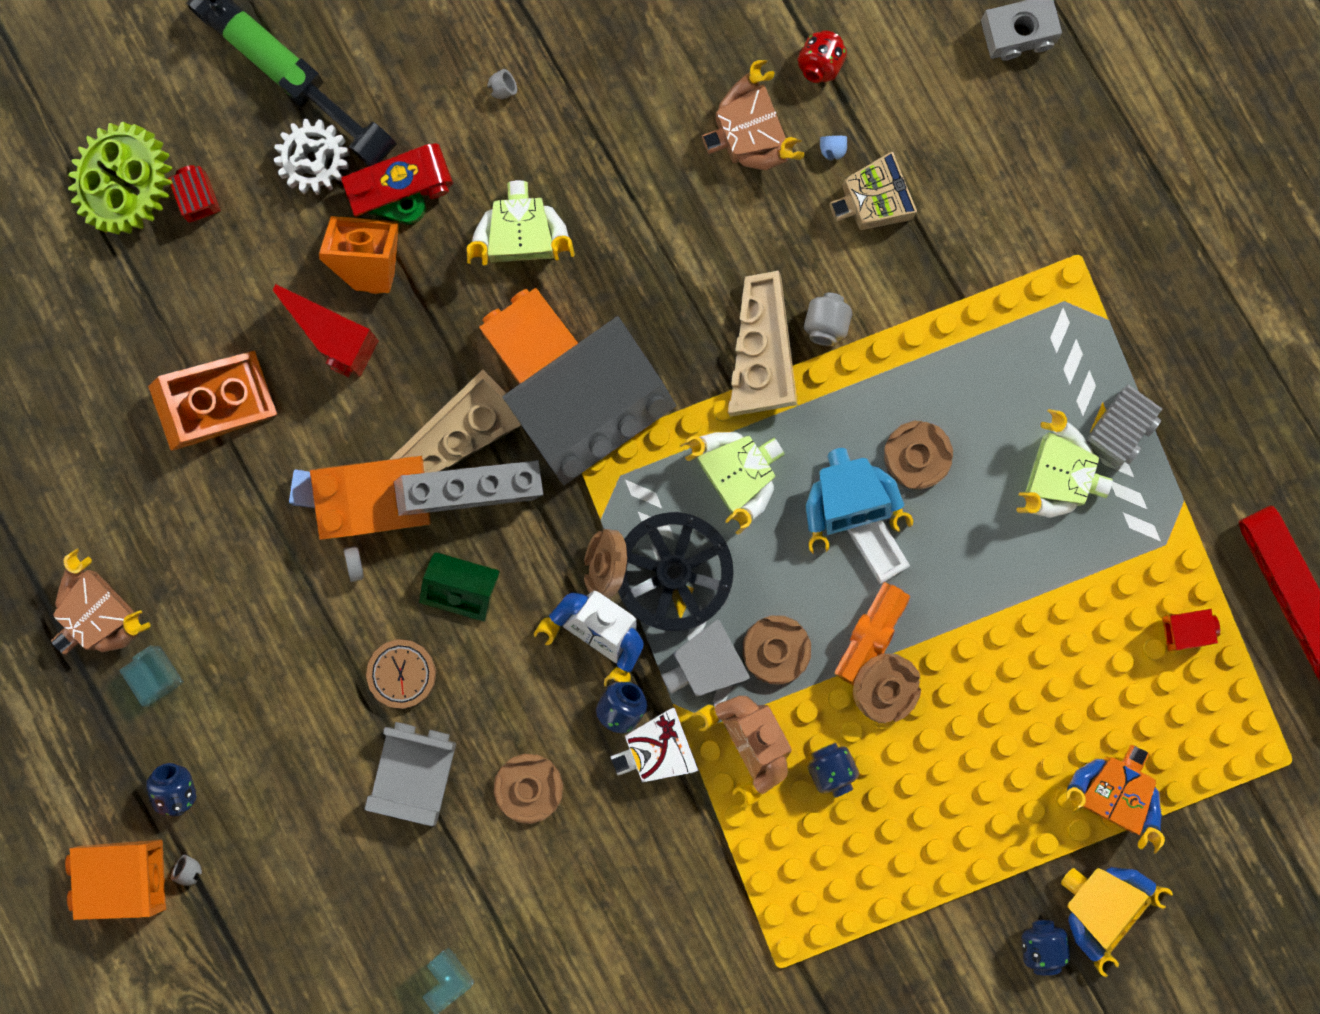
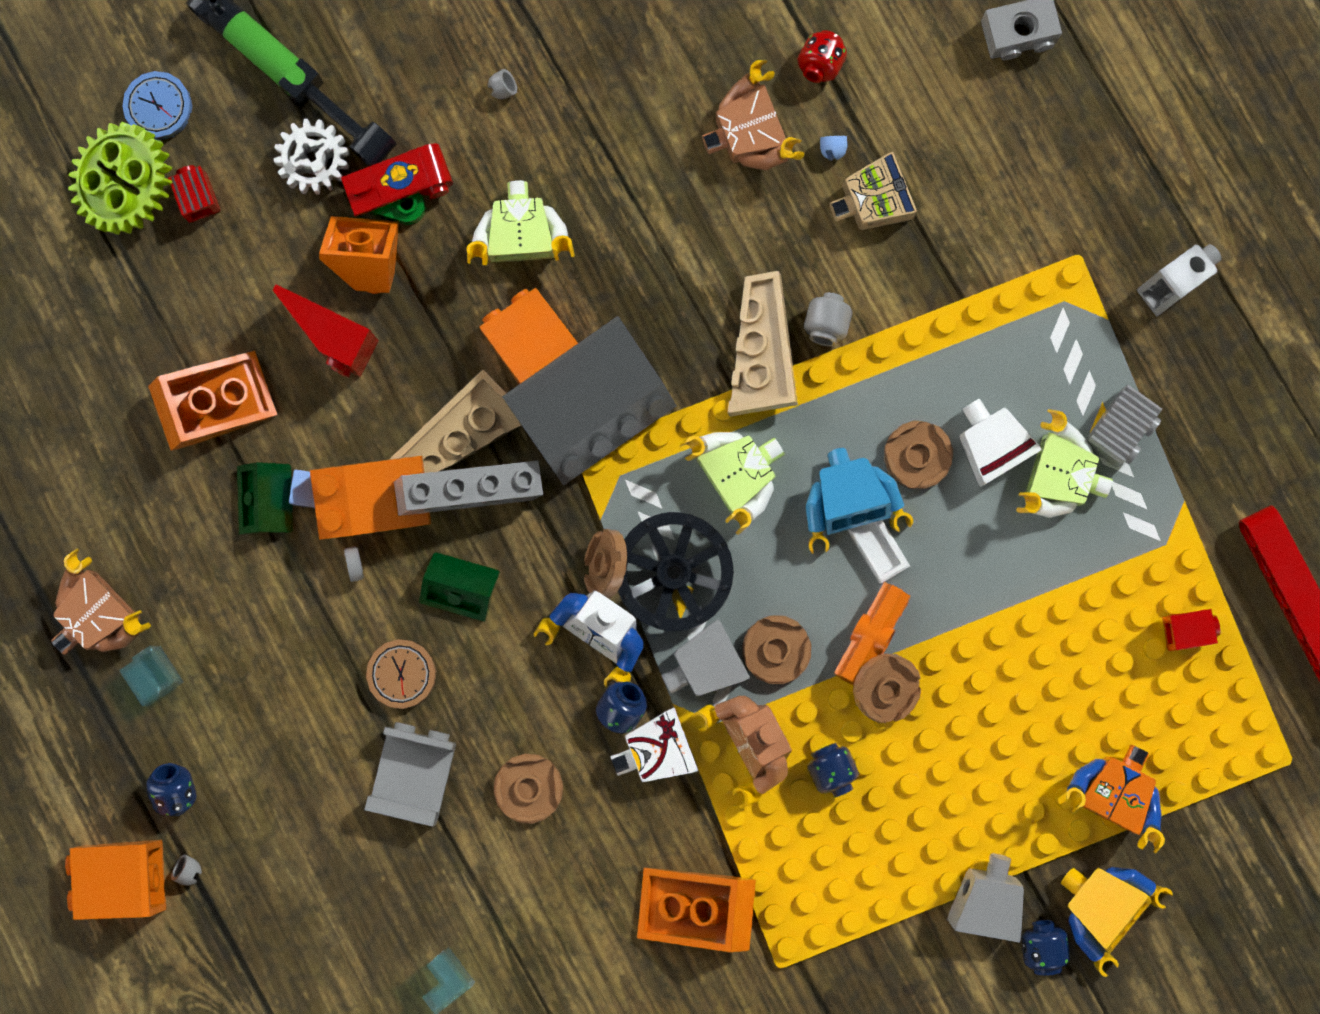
none -> medium blue tile [122,71,193,141]
none -> dark green panel [237,462,293,535]
none -> orange slope [637,868,756,952]
none -> light grey torso [947,853,1024,943]
none -> white torso [959,398,1042,487]
none -> light grey torso [1136,244,1221,317]

